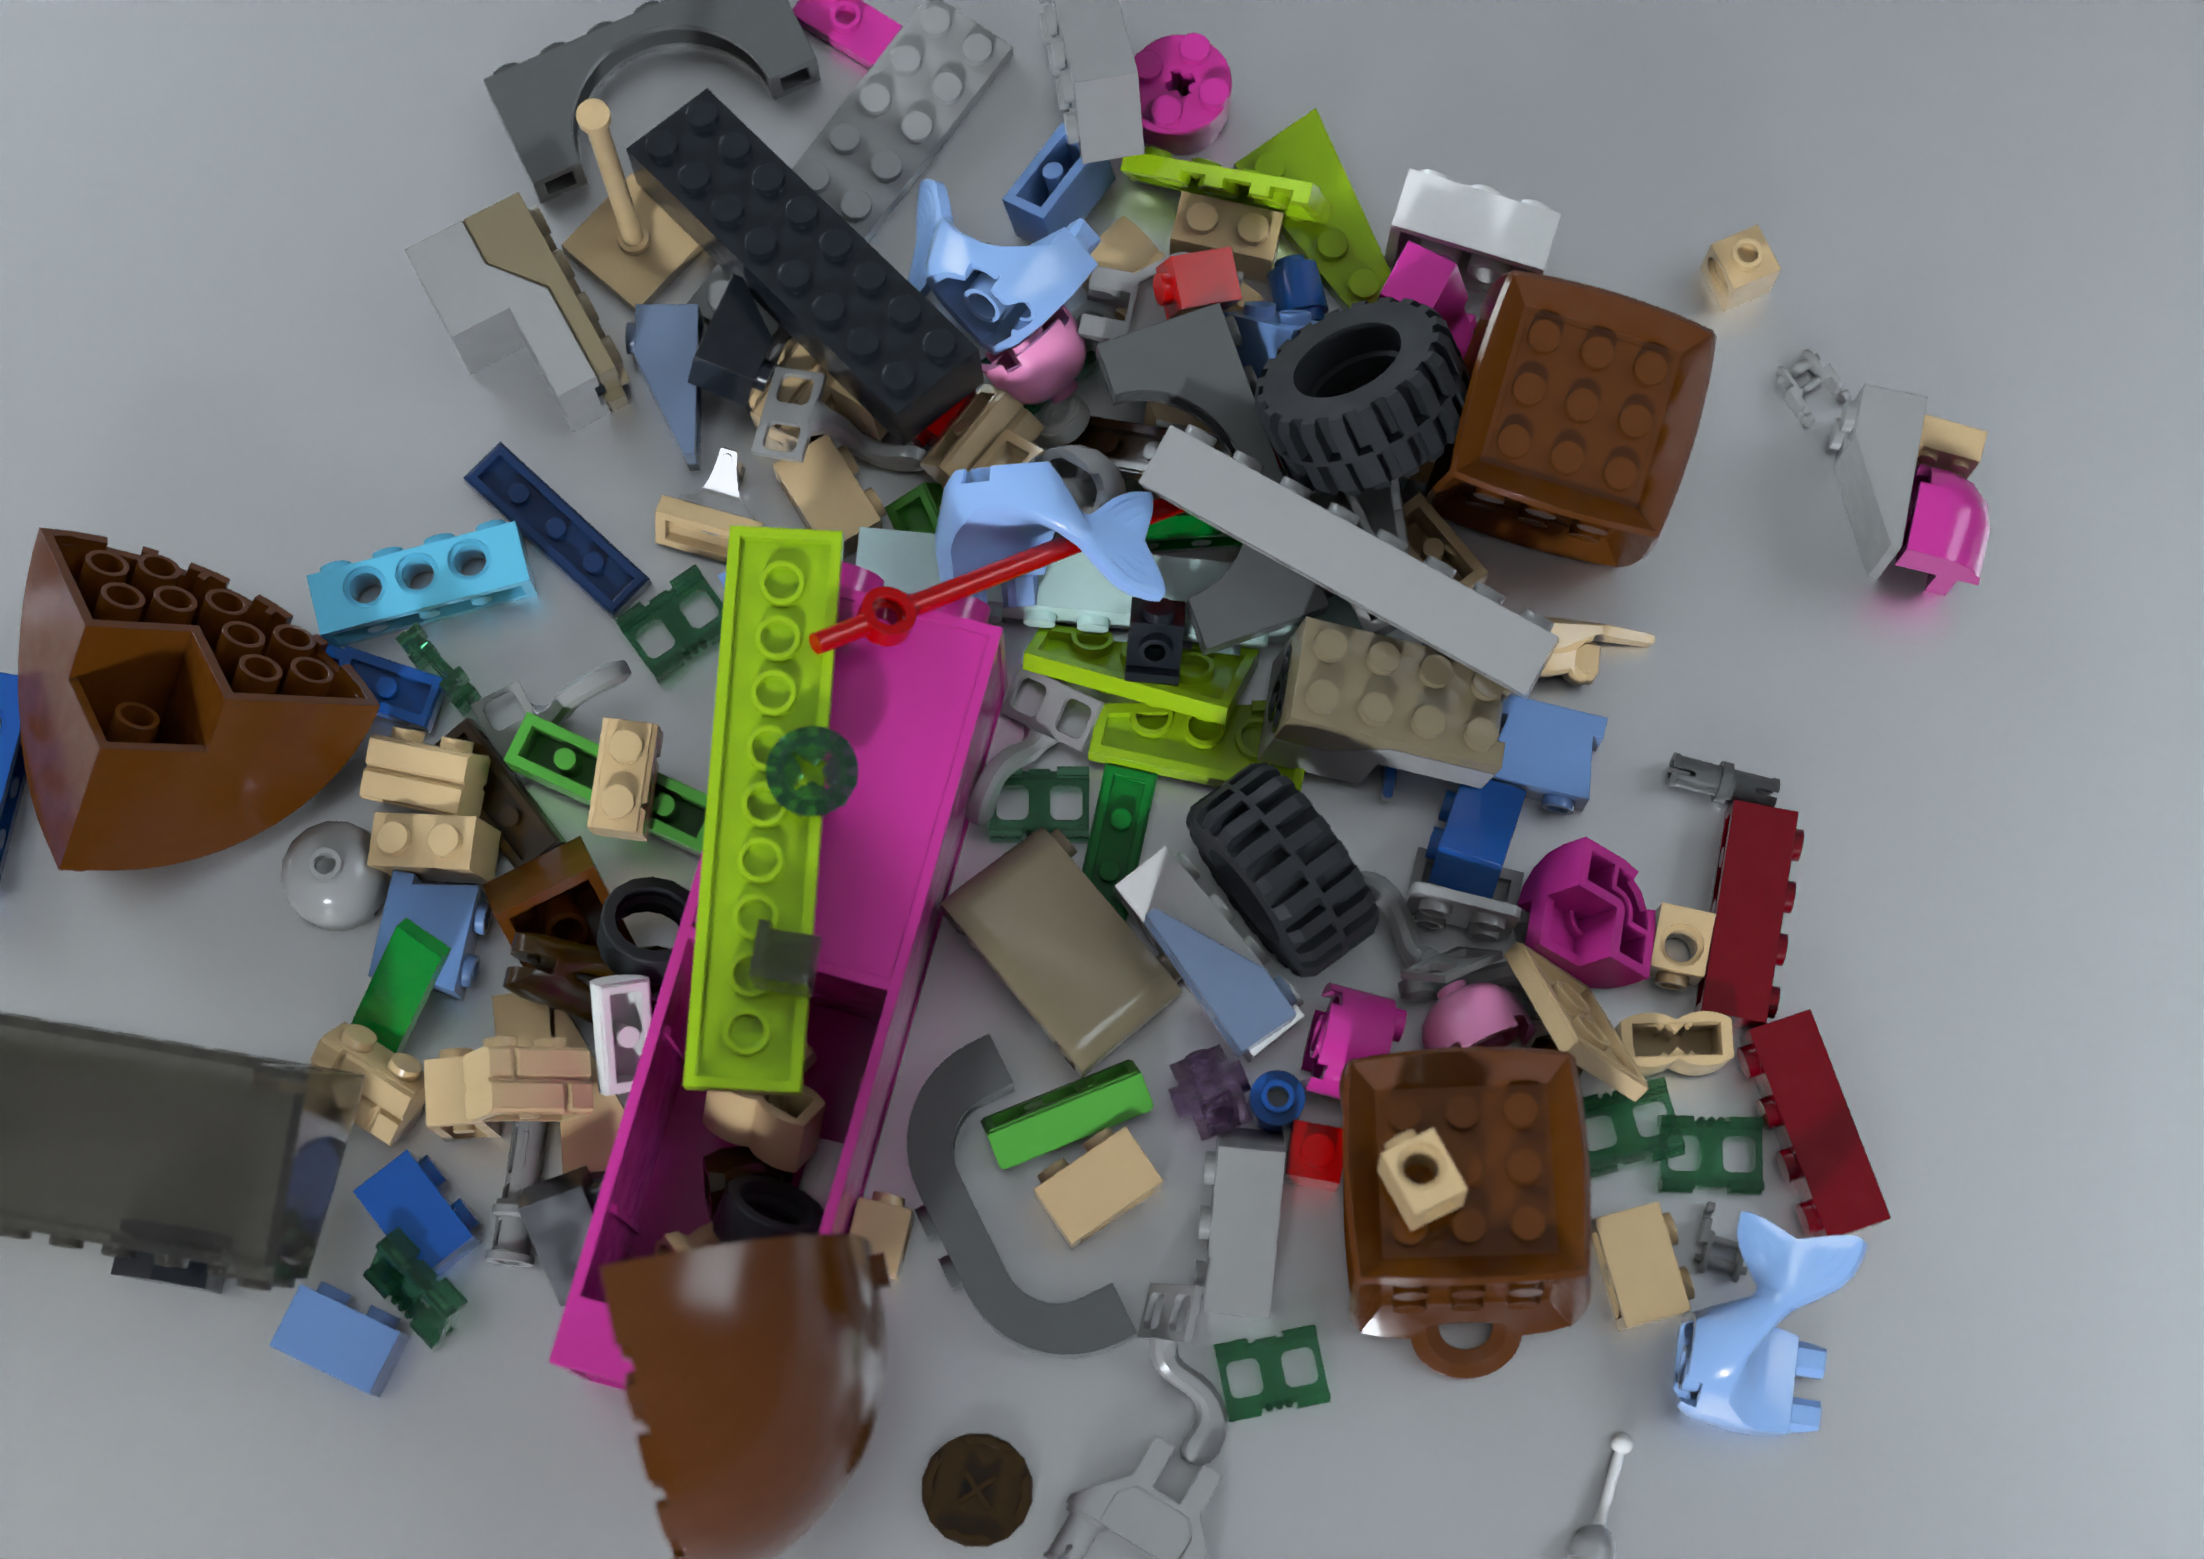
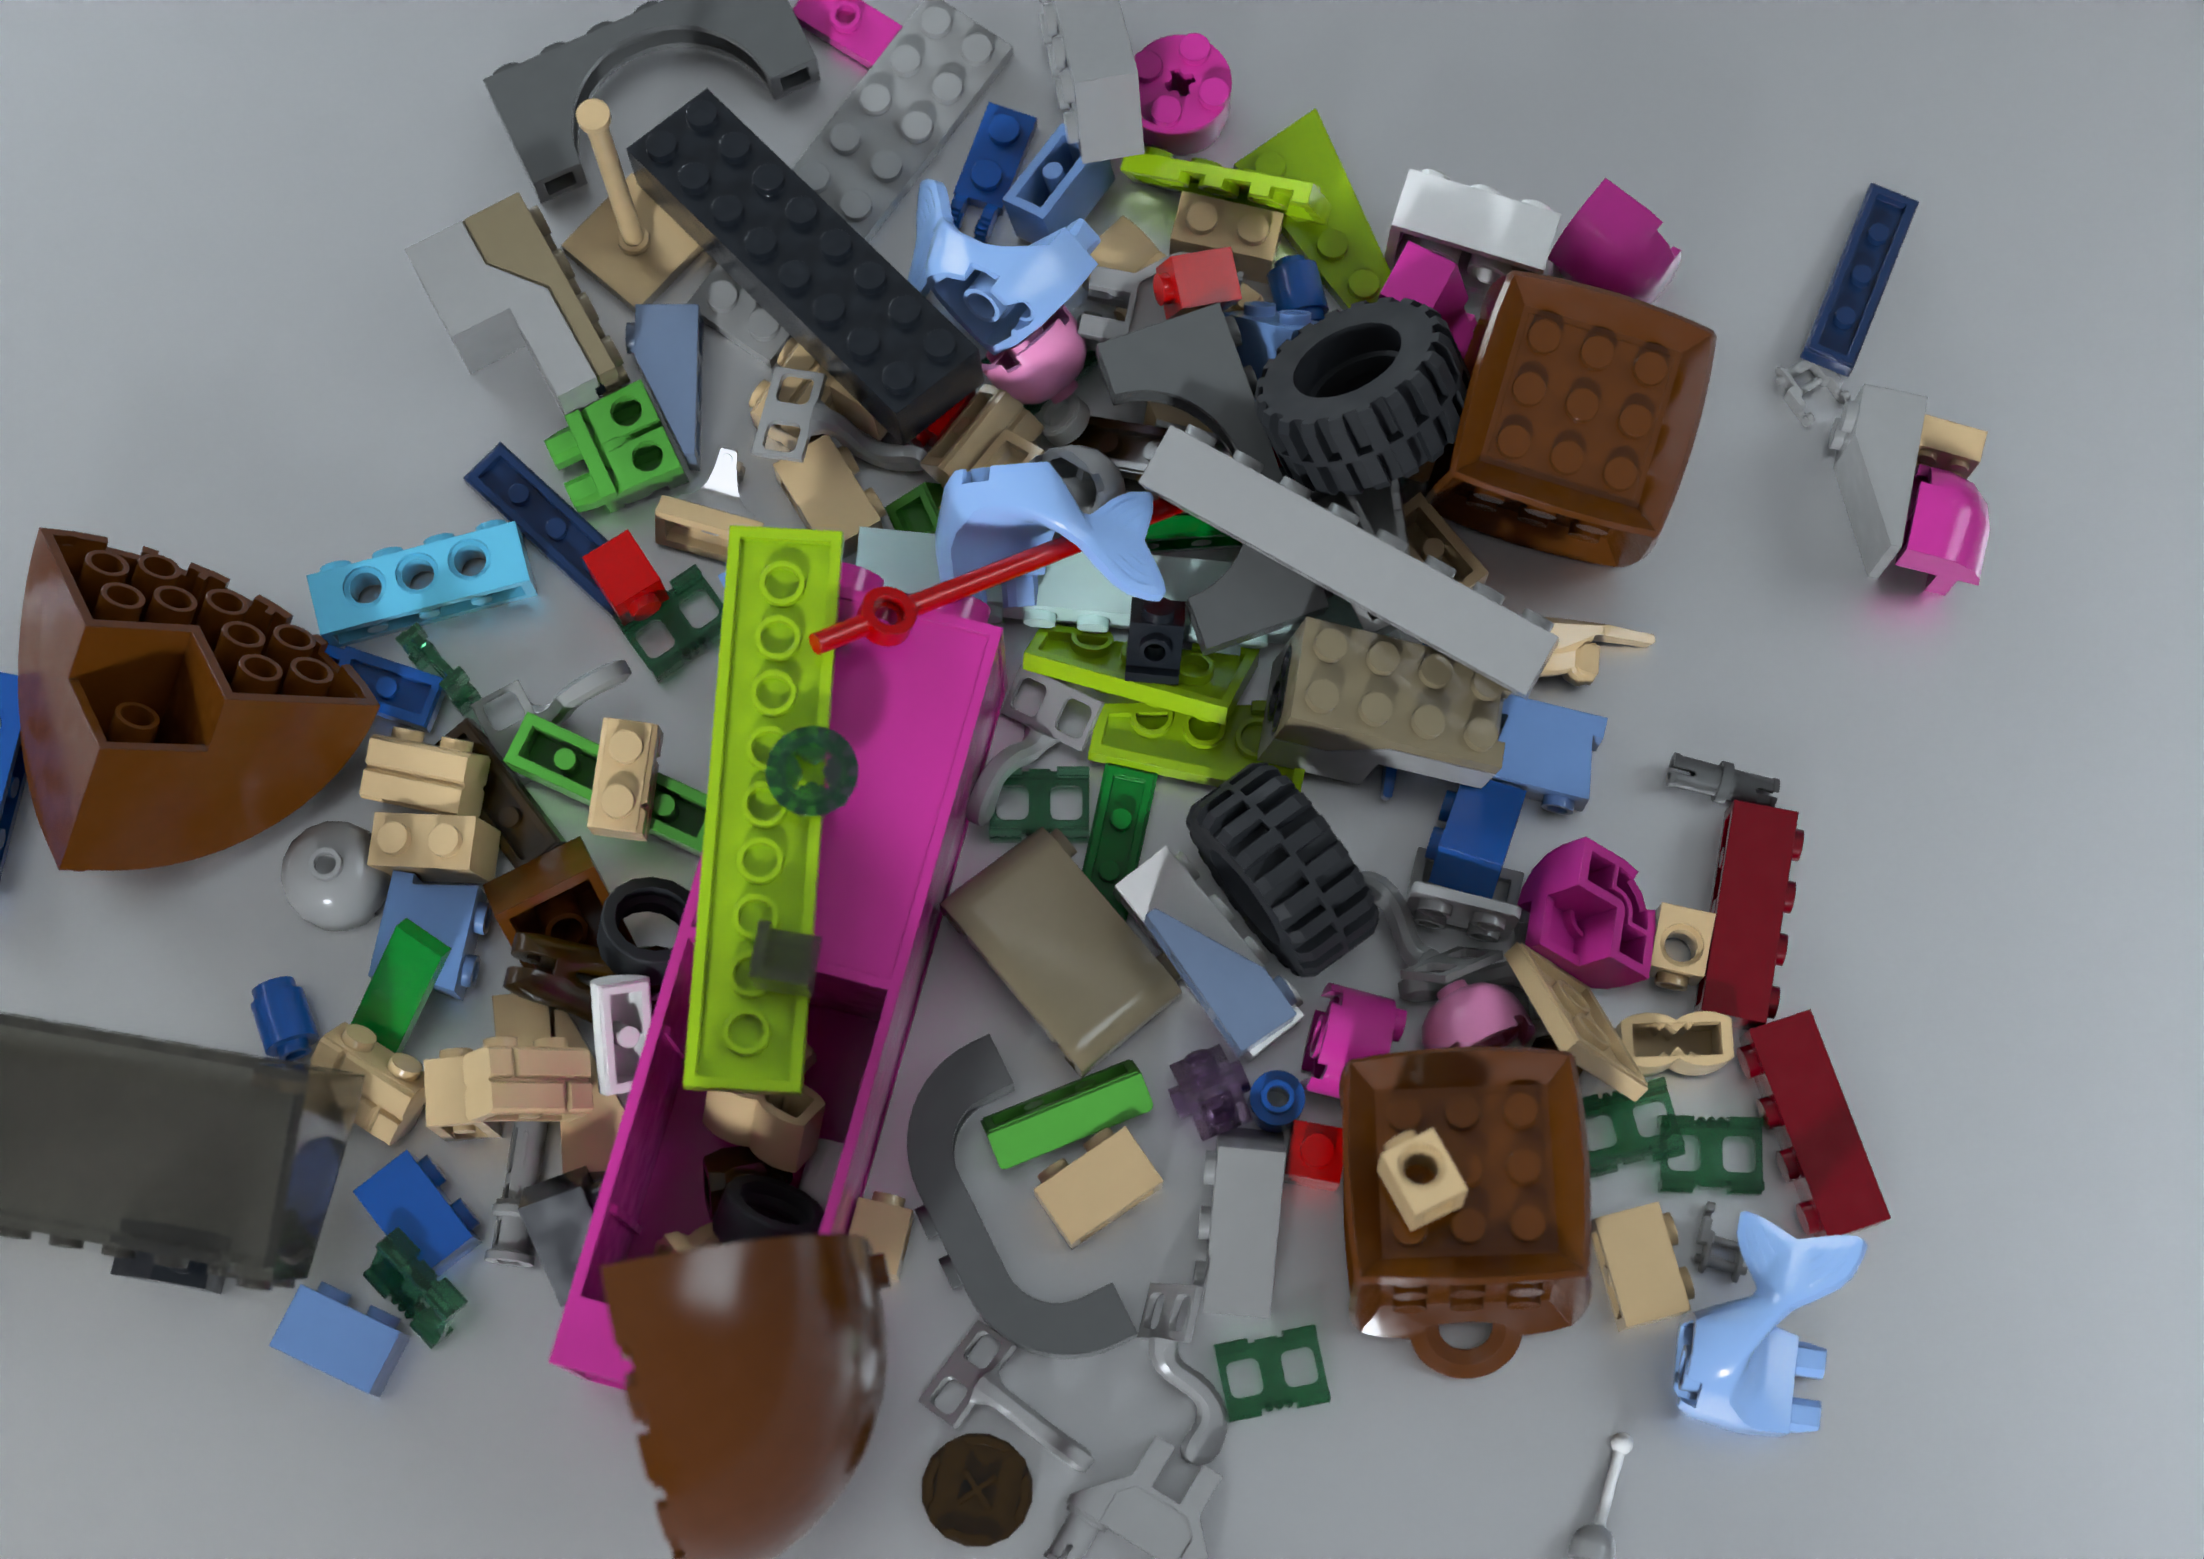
black slope [688,273,776,407] -> none
tan brick [1700,224,1781,312] -> none
none -> blue brick [250,976,319,1062]
none -> bright green hips [544,379,689,513]
none -> red brick [582,529,669,626]
none -> light grey piece [918,1320,1095,1472]
none -> blue hinge [951,102,1037,244]
none -> dark pink brick [1548,177,1681,304]
none -> dark blue tile [1800,183,1919,377]

